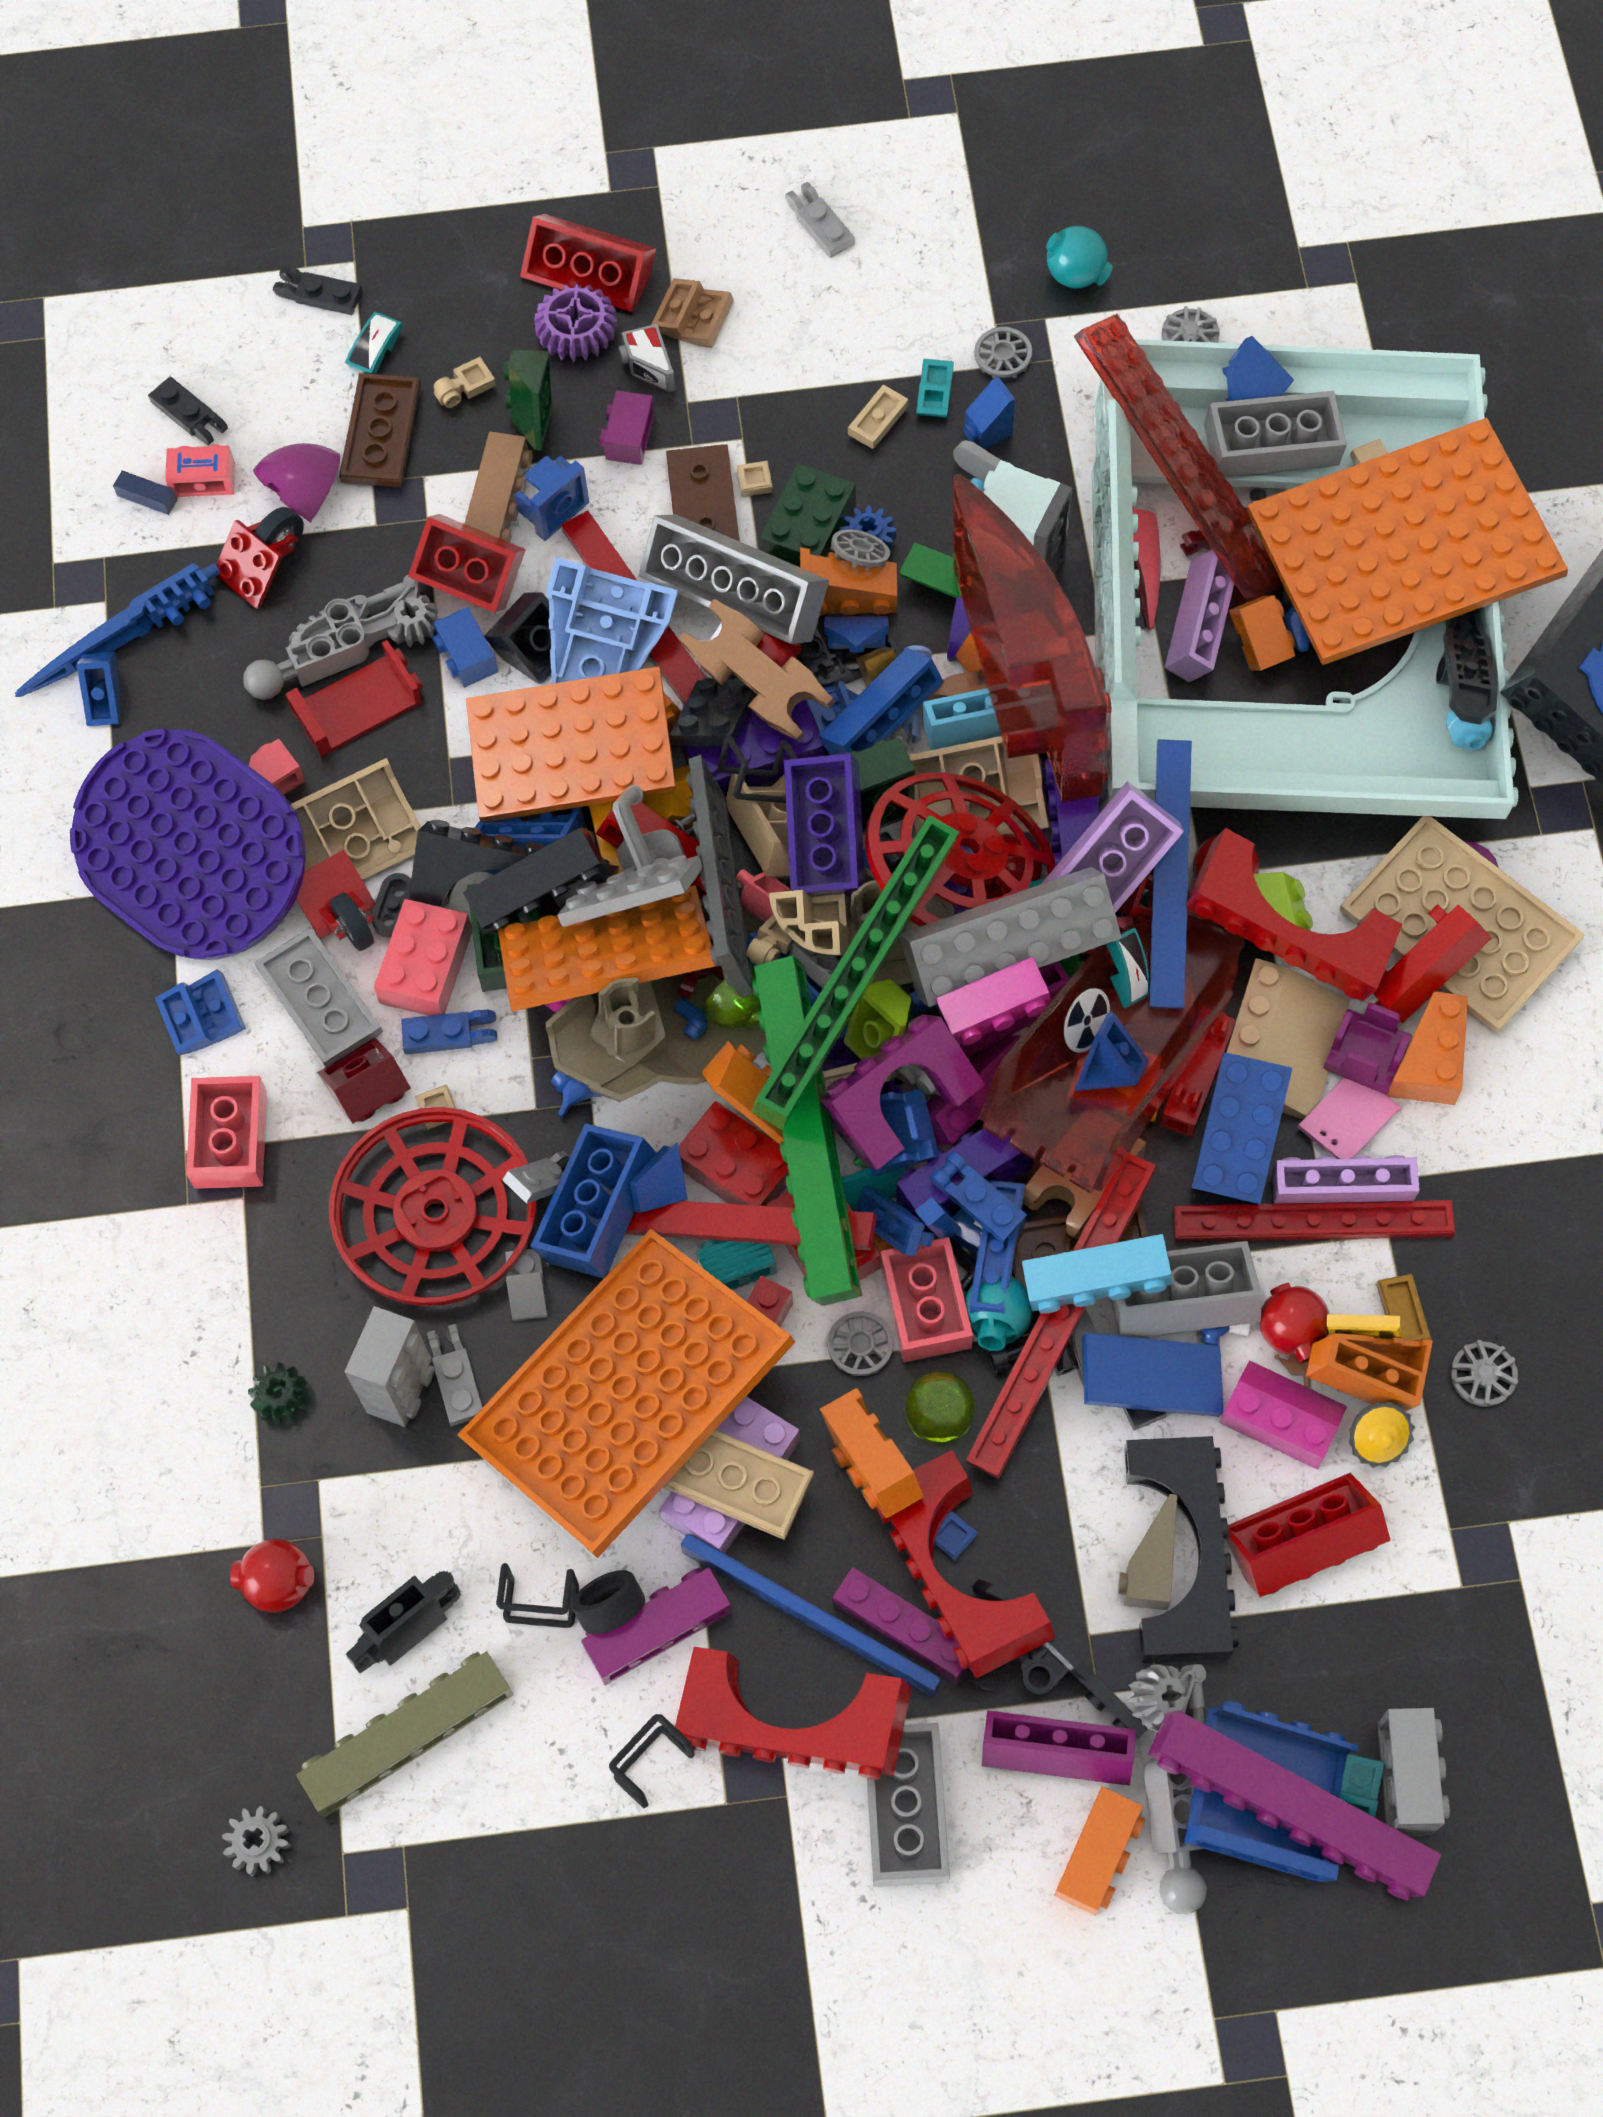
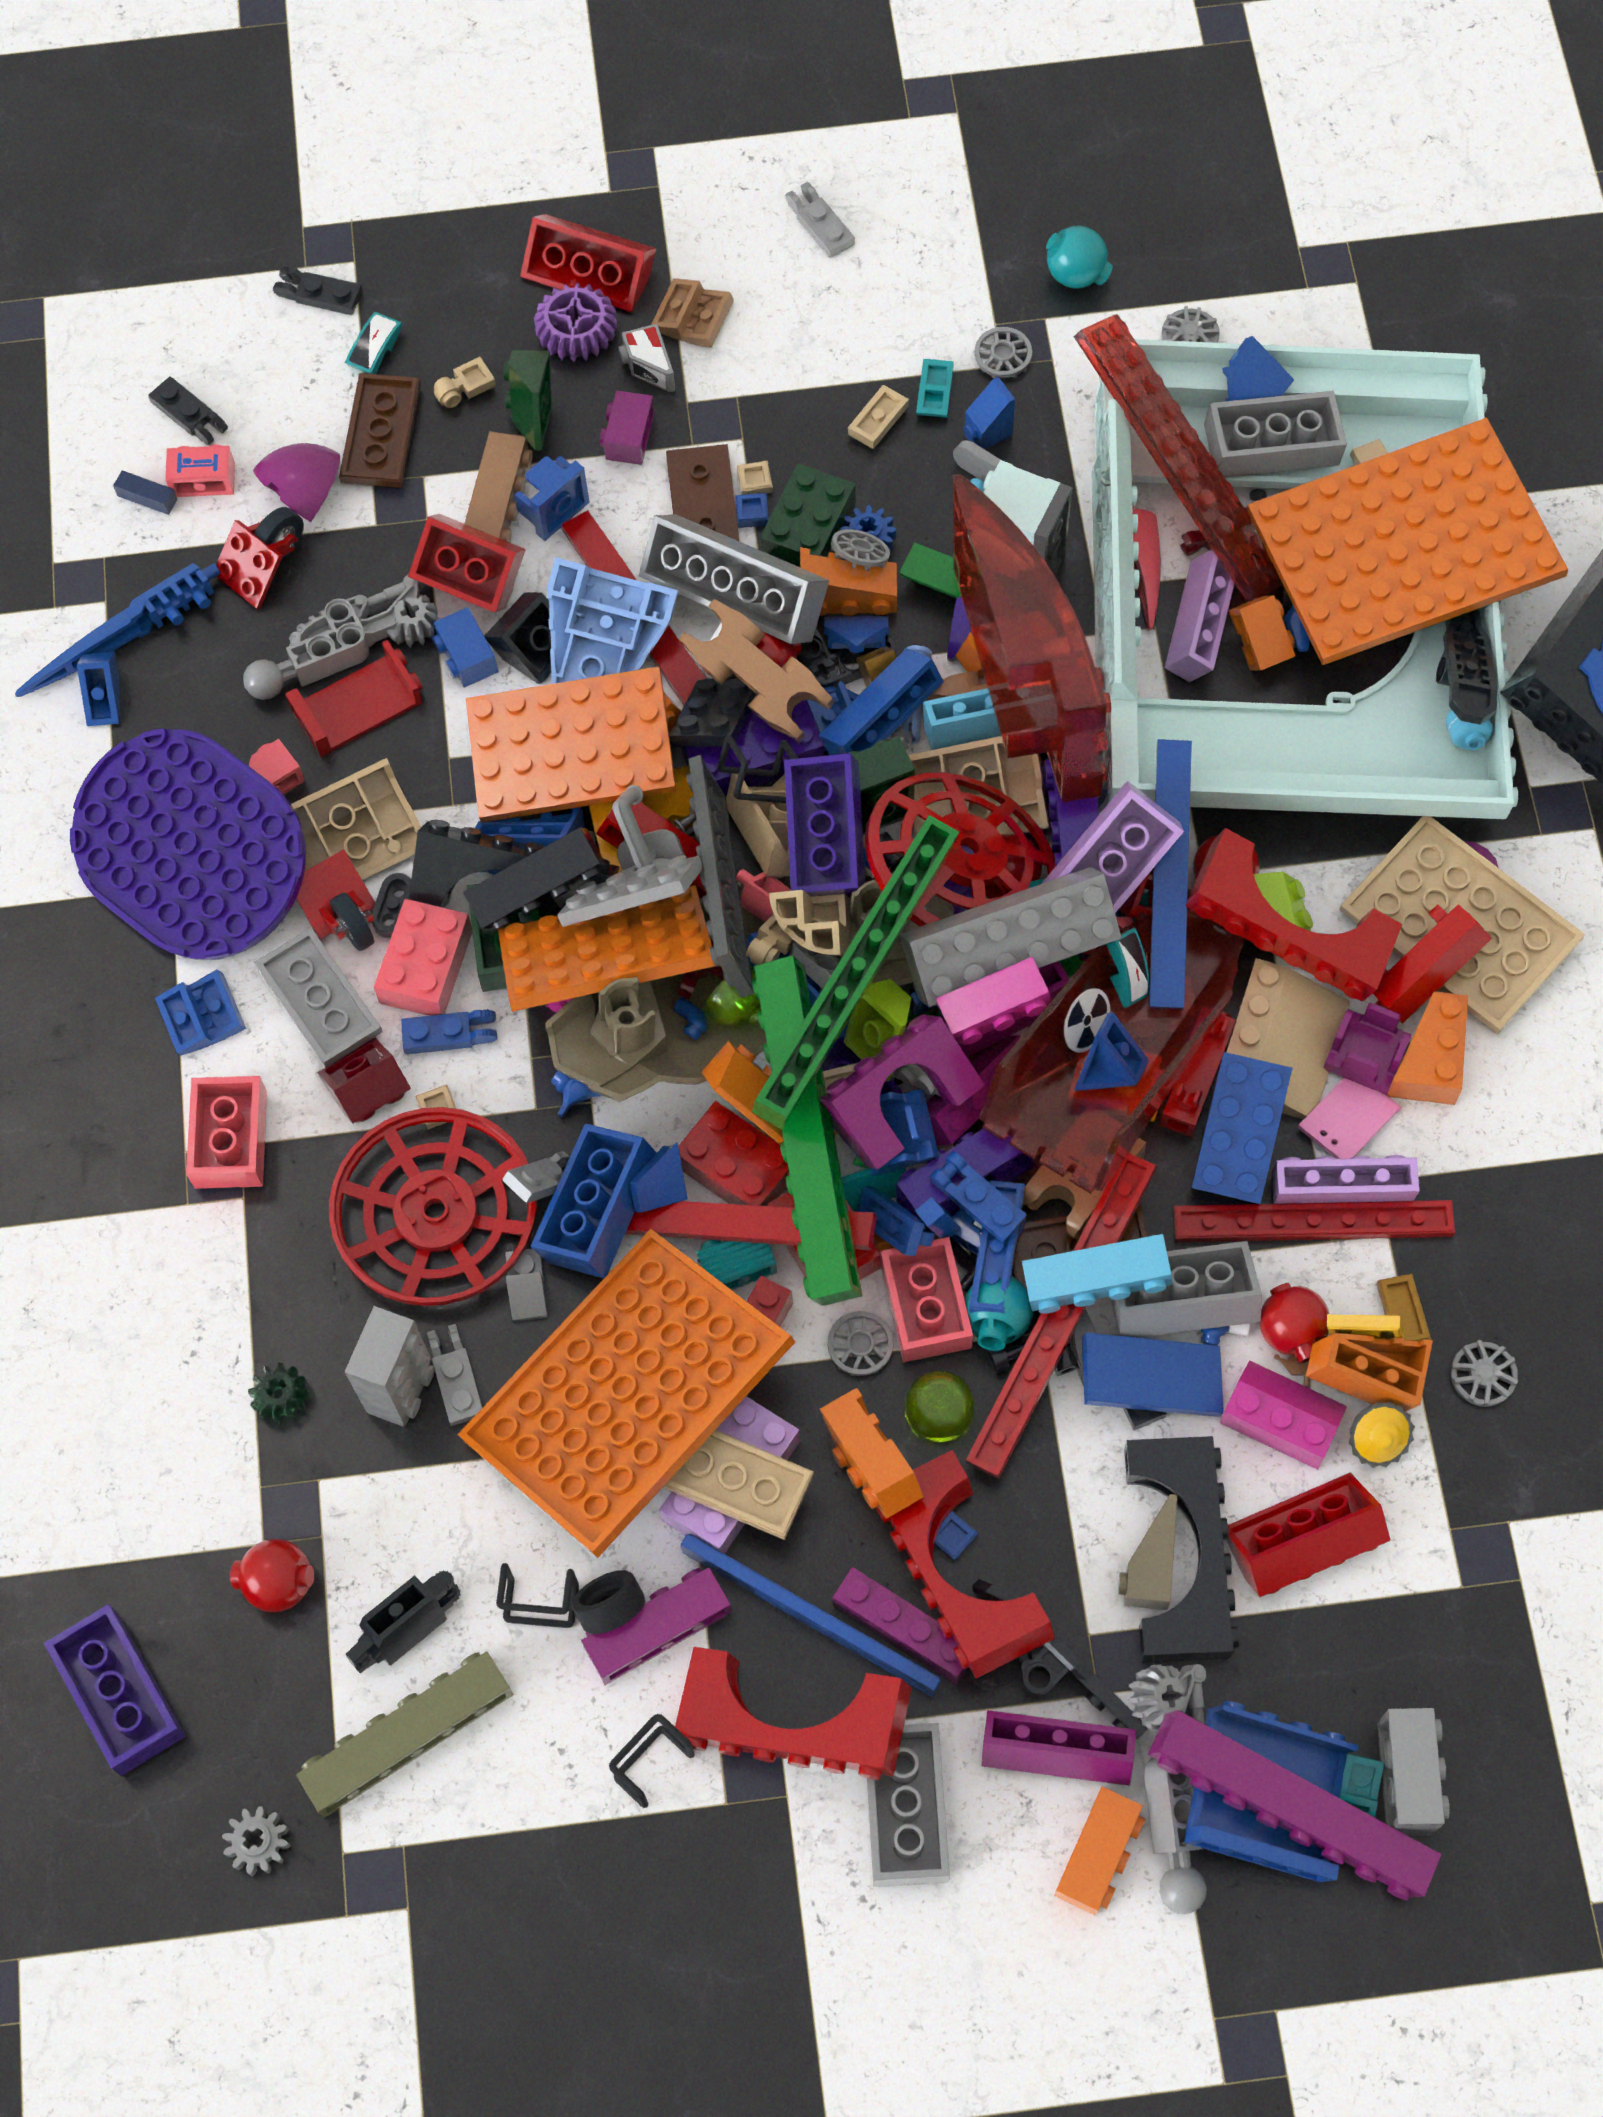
none -> dark purple brick [44,1604,186,1776]
none -> blue tile [735,493,769,528]

